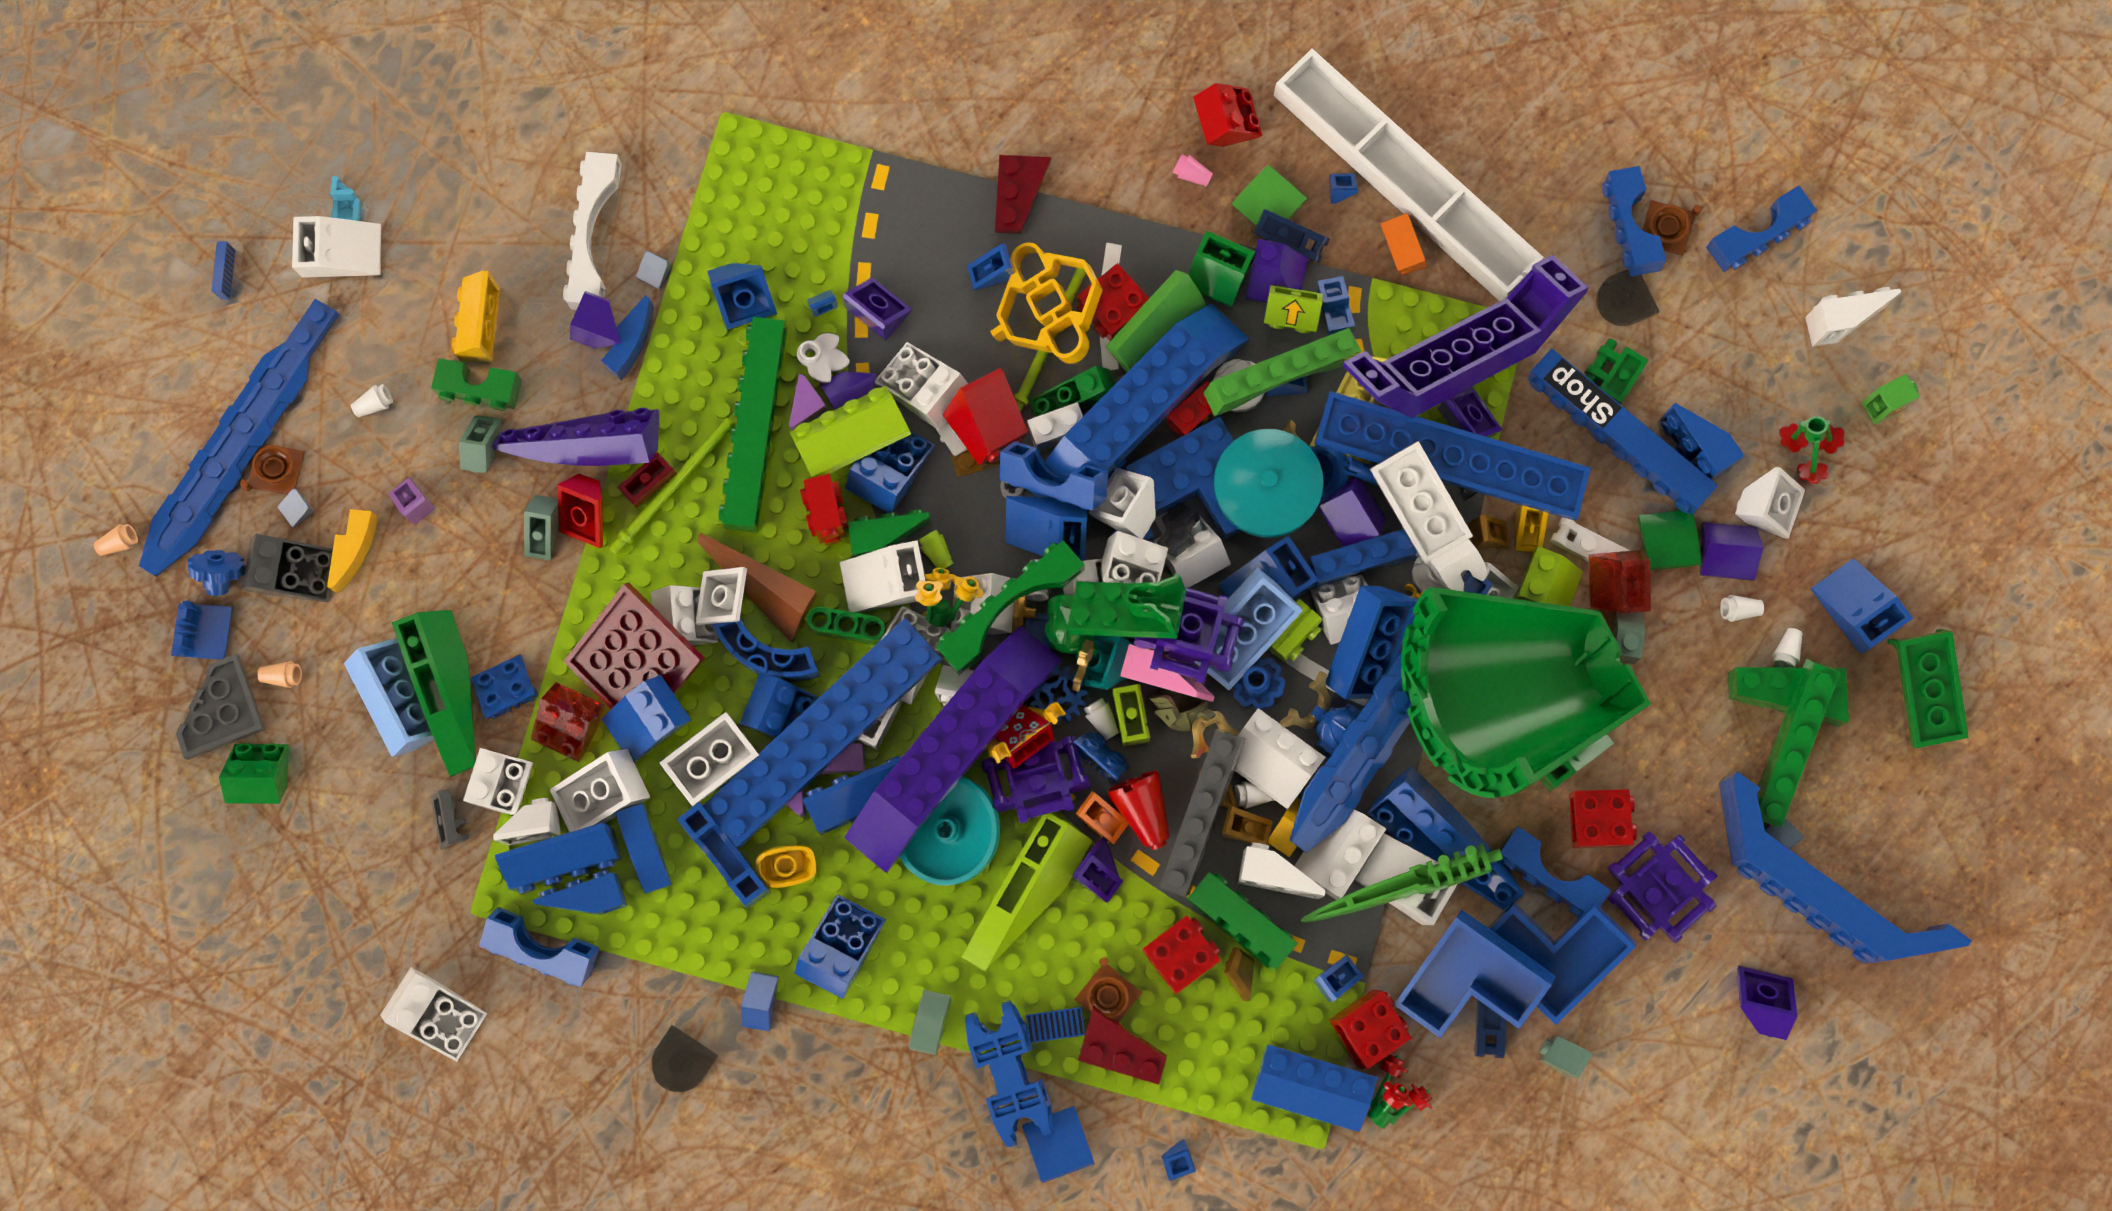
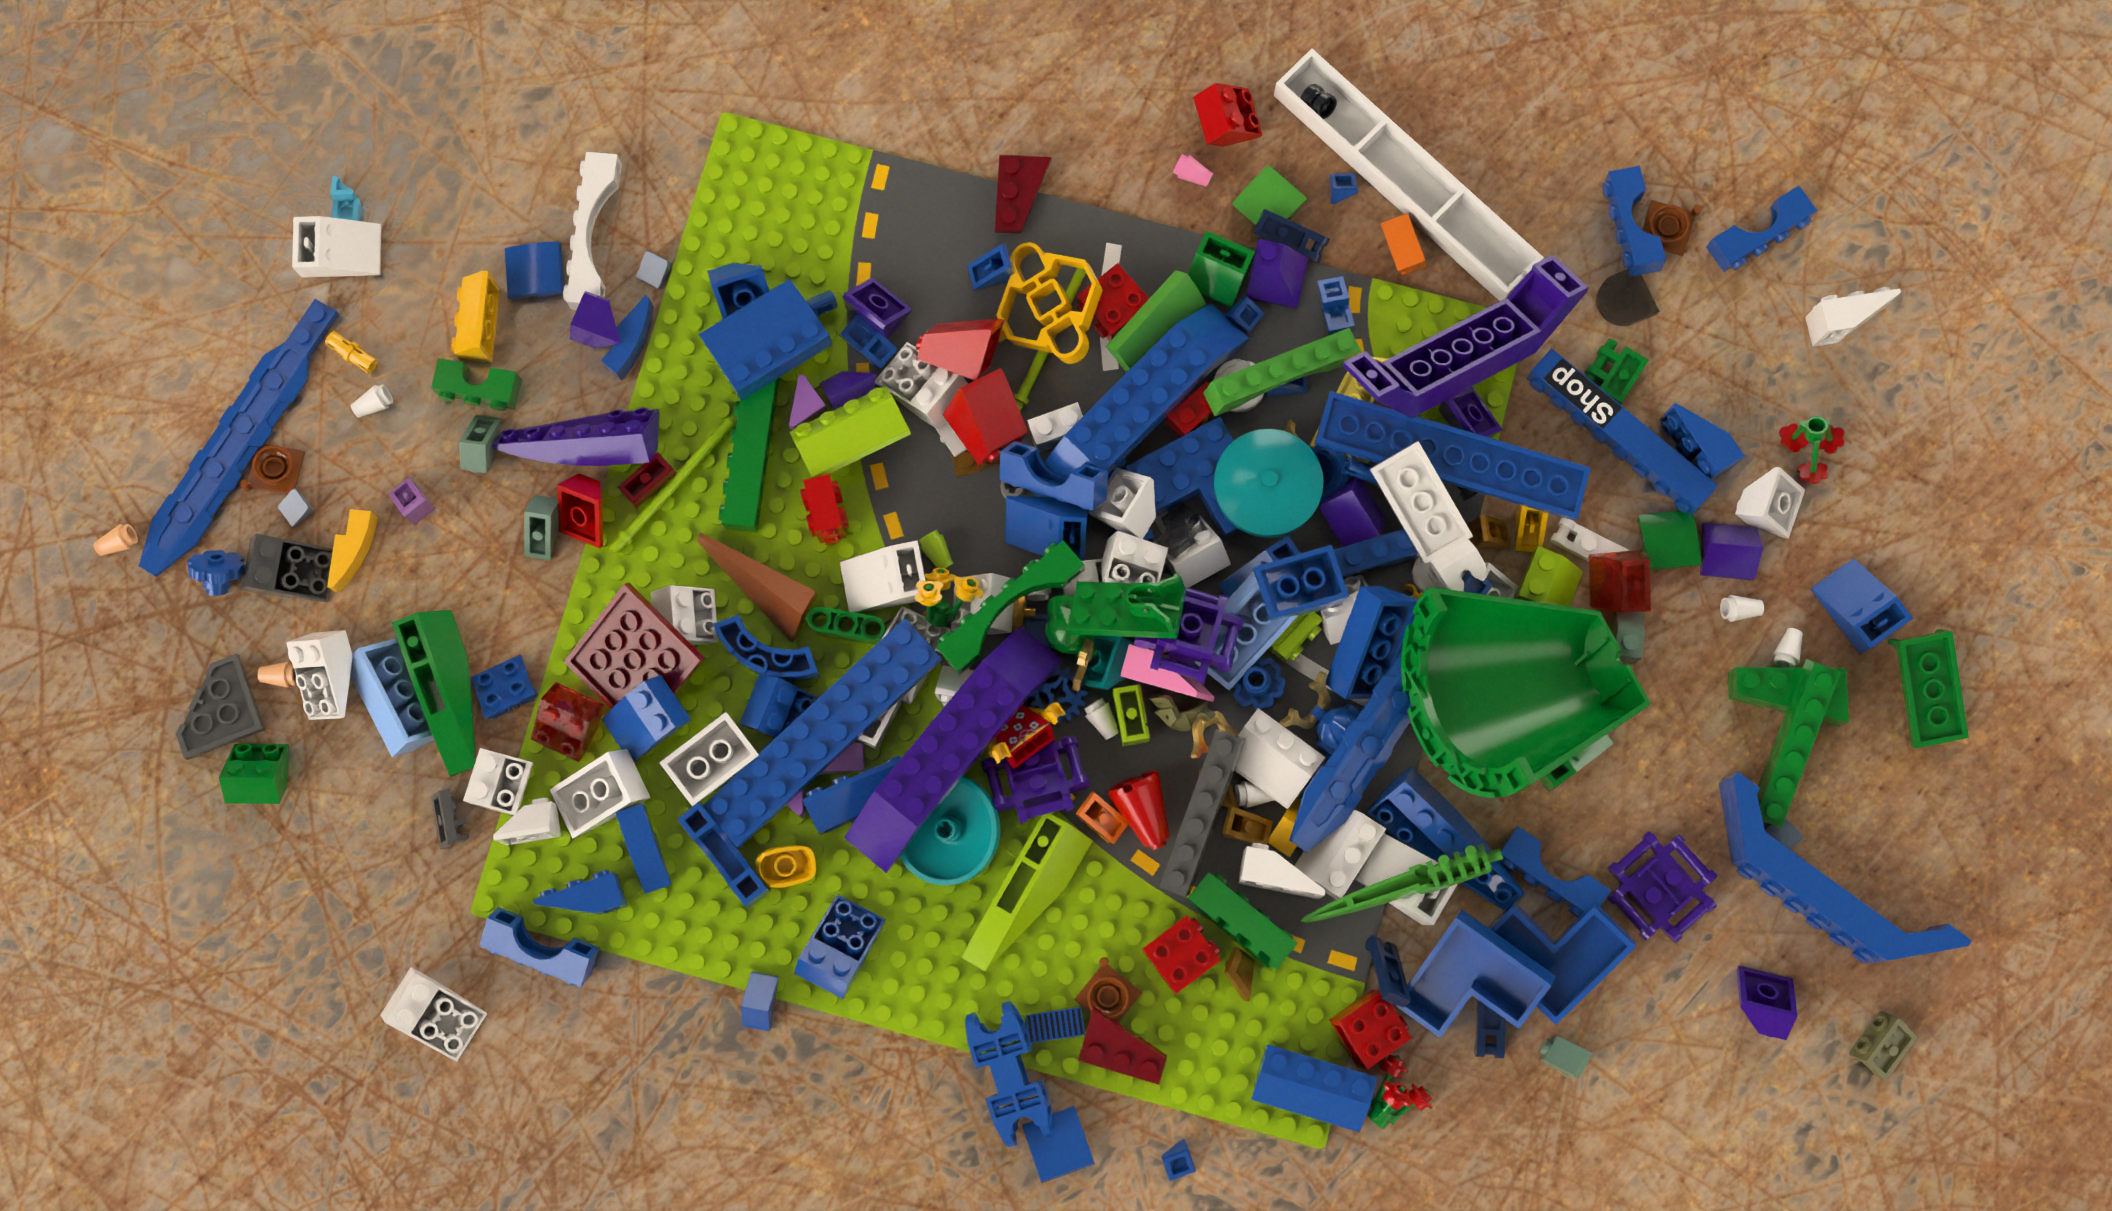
blue hinge [171,601,233,660] -> none
blue tile [211,241,236,300] -> none
blue slope [495,823,622,894] -> none
clear smoke tile [652,1025,719,1092] -> none
white slope [695,567,747,625] -> none
white plate [797,333,850,383] -> none
blue slope [845,430,935,513] -> none
green slope [848,510,931,558] -> none
sand green slope [909,990,951,1056] -> none
green slope [1029,366,1115,417] -> none
dark purple slope [1073,837,1123,903] -> none
blue hinge [1074,731,1130,783] -> none
lime brick [1264,285,1323,333] -> none
blue slope [1313,954,1364,1003] -> none
red brick [1569,789,1637,849] -> none
bright green brick [1861,374,1920,425] -> none
none -> white slope [286,630,353,720]
none -> yellow pin [325,331,378,374]
none -> blue slope [505,241,564,301]
none -> blue slope [699,279,832,401]
none -> blue slope [839,315,898,369]
none -> slope [916,318,1005,380]
none -> blue slope [1225,296,1265,334]
none -> blue slope [1253,545,1349,620]
none -> black wheel [1300,84,1337,119]
none -> dark blue plate [1365,935,1411,1007]
none -> olive bracket [1849,1011,1918,1081]

